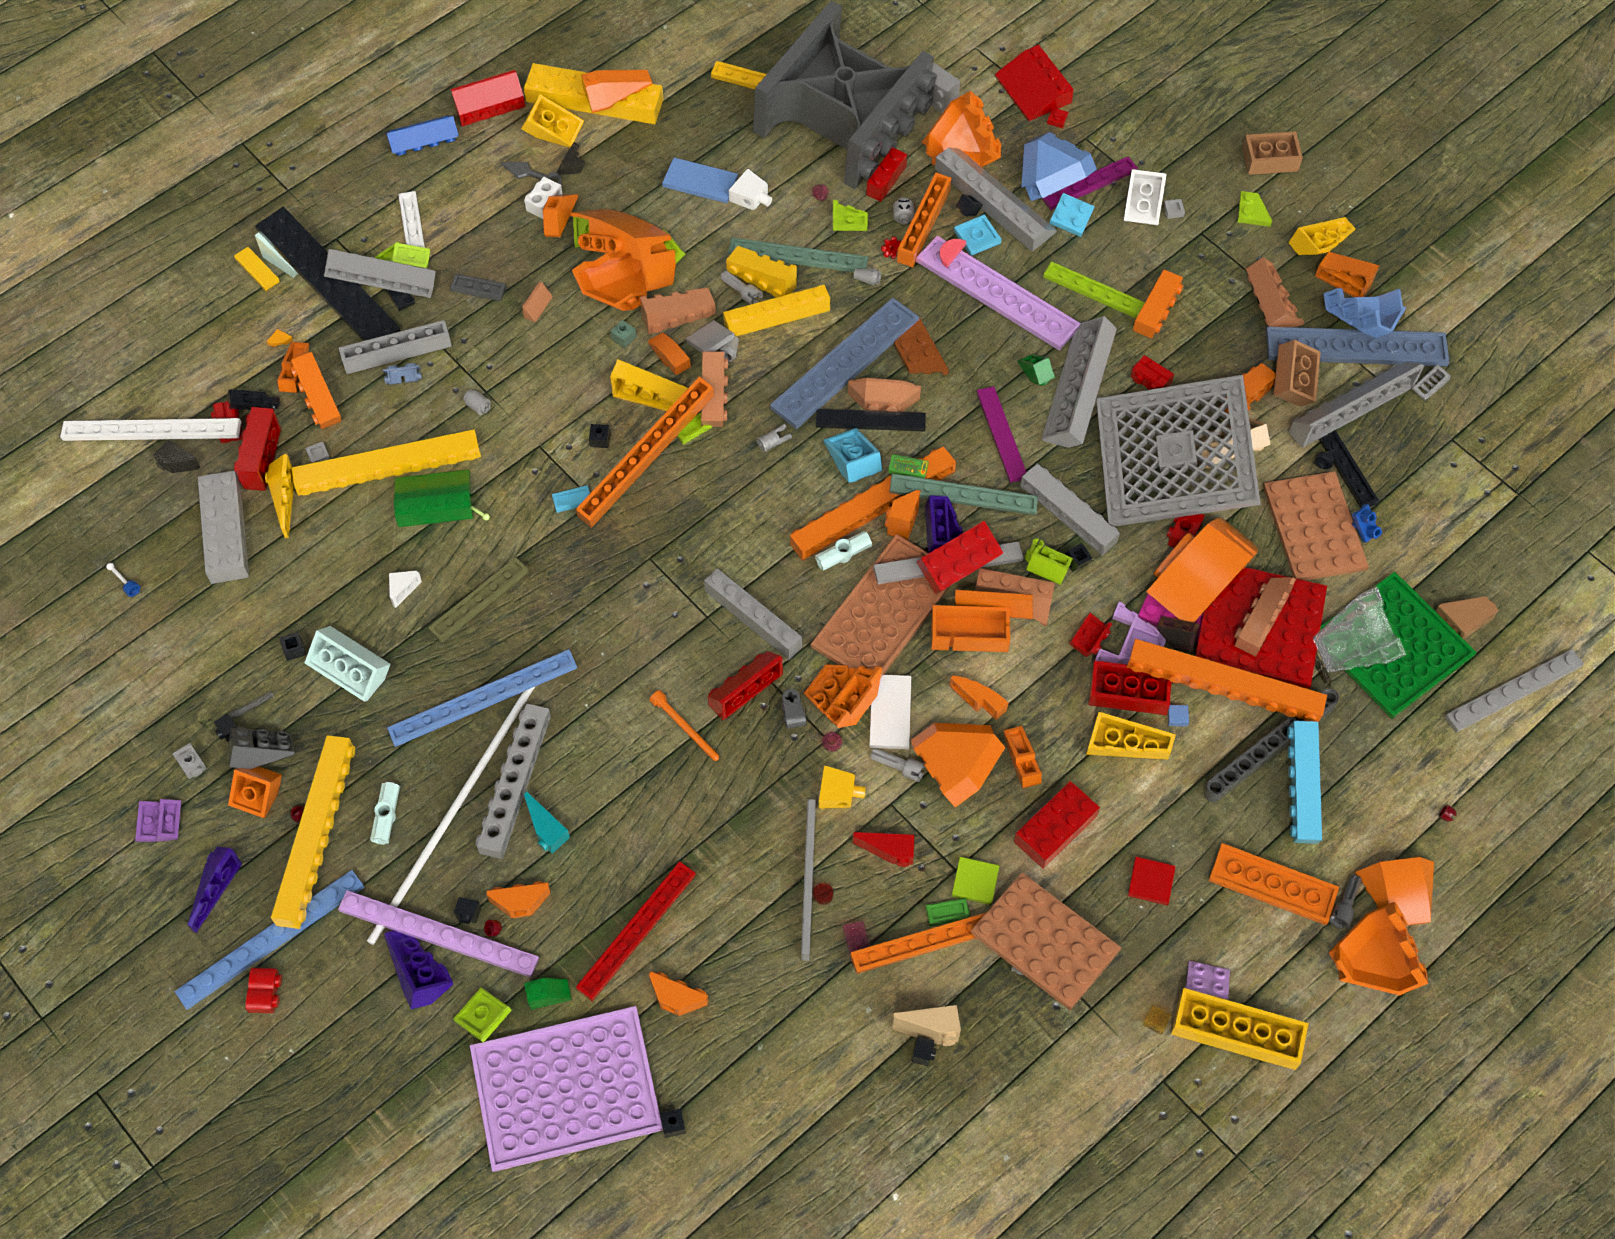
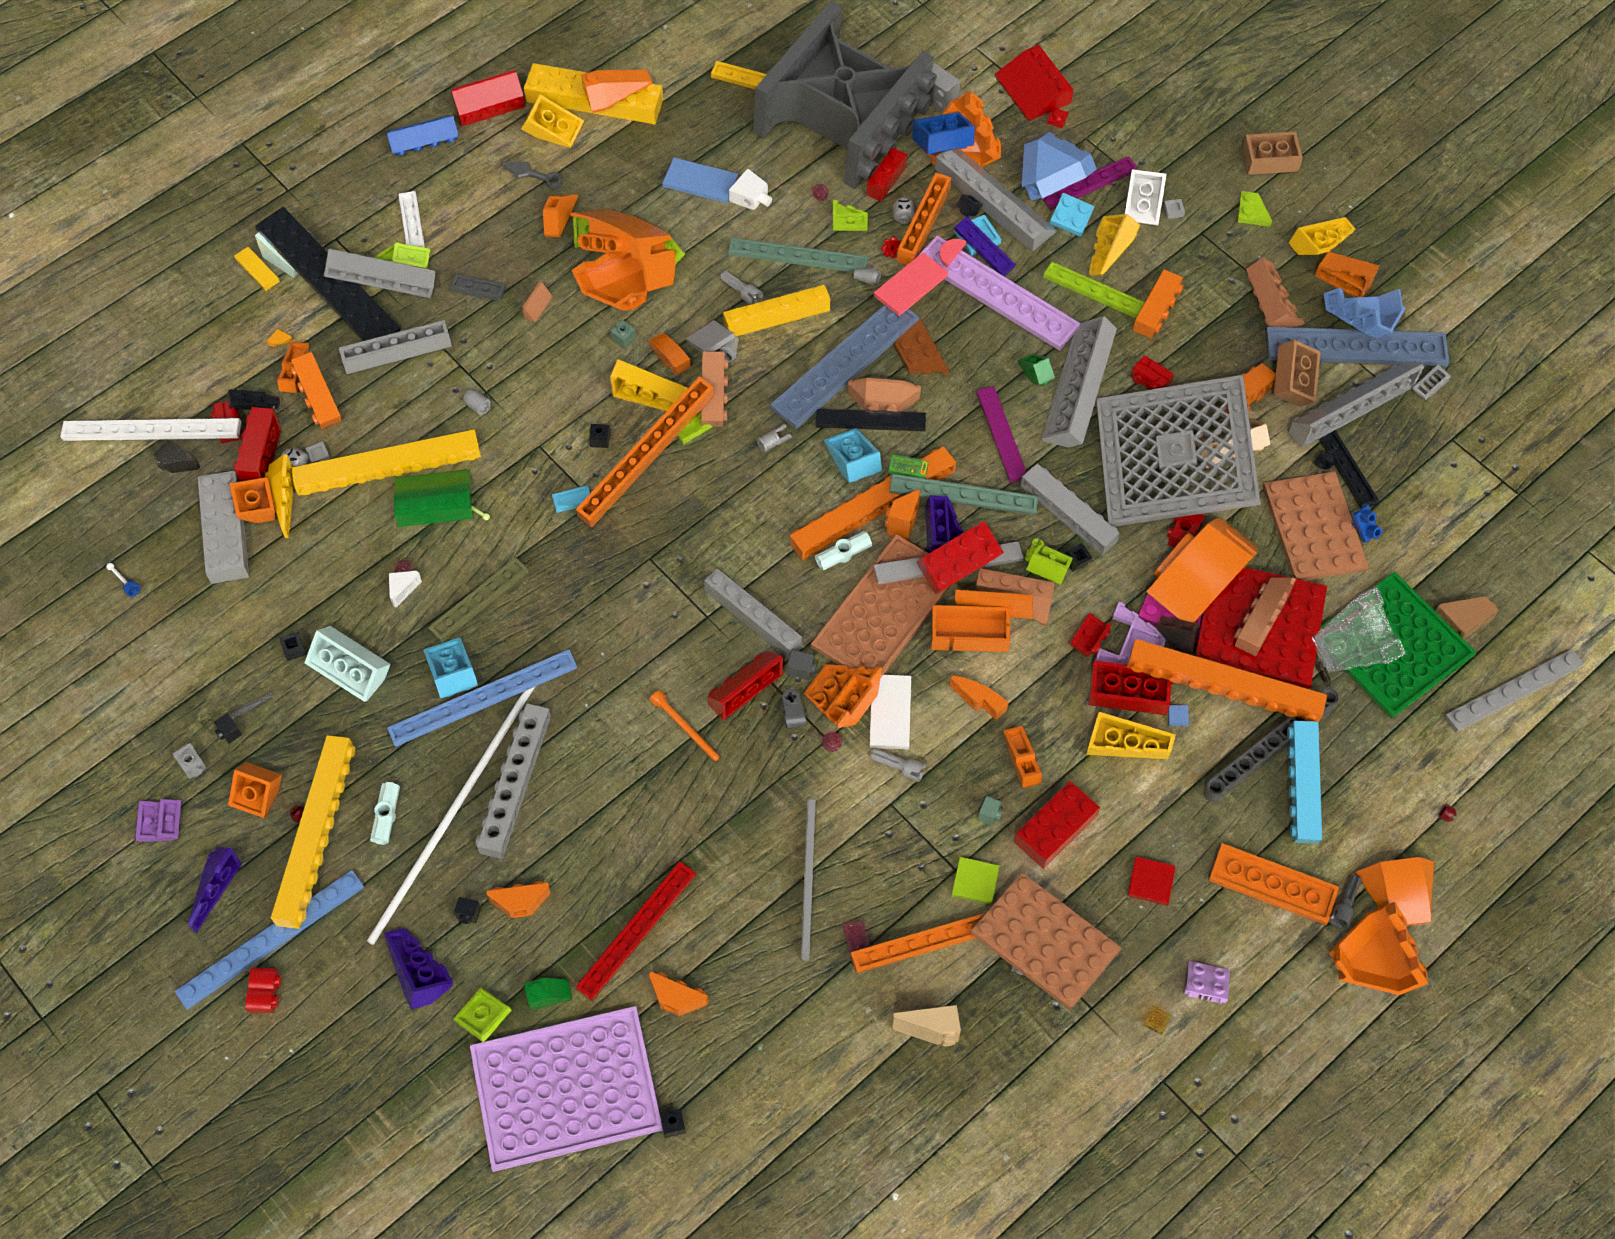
dark grey slope [227,727,295,769] -> none
lavender plate [338,891,539,978] -> none
sand blue hinge [383,363,422,385] -> none
black tile [385,289,415,311] -> none
dark red hinge [484,920,502,936] -> none
white brick [524,177,562,219] -> none
teal slope [524,791,570,854] -> none
clear smoke slope [557,142,585,175] -> none
nougat wedge [640,288,716,334] -> none
yellow wedge [726,246,797,298] -> none
clear red tile [813,883,833,905] -> none
yellow torso [819,766,866,809] -> none
red slope [853,832,914,867] -> none
orange panel [911,723,1005,807] -> none
black plate [912,1036,937,1066] -> none
bright green tile [925,898,970,927] -> none
yellow brick [1171,988,1309,1070] -> none
none -> orange slope [229,477,275,523]
none -> light grey head [282,447,310,467]
none -> clear pink plate [394,560,412,573]
none -> medium azure slope [423,637,478,698]
none -> dark grey brick [787,650,817,680]
none -> coral tile [874,253,948,316]
none -> blue brick [912,112,975,154]
none -> dark purple tile [954,216,1016,277]
none -> sand green plate [978,796,1003,826]
none -> yellow wedge [1089,214,1140,276]

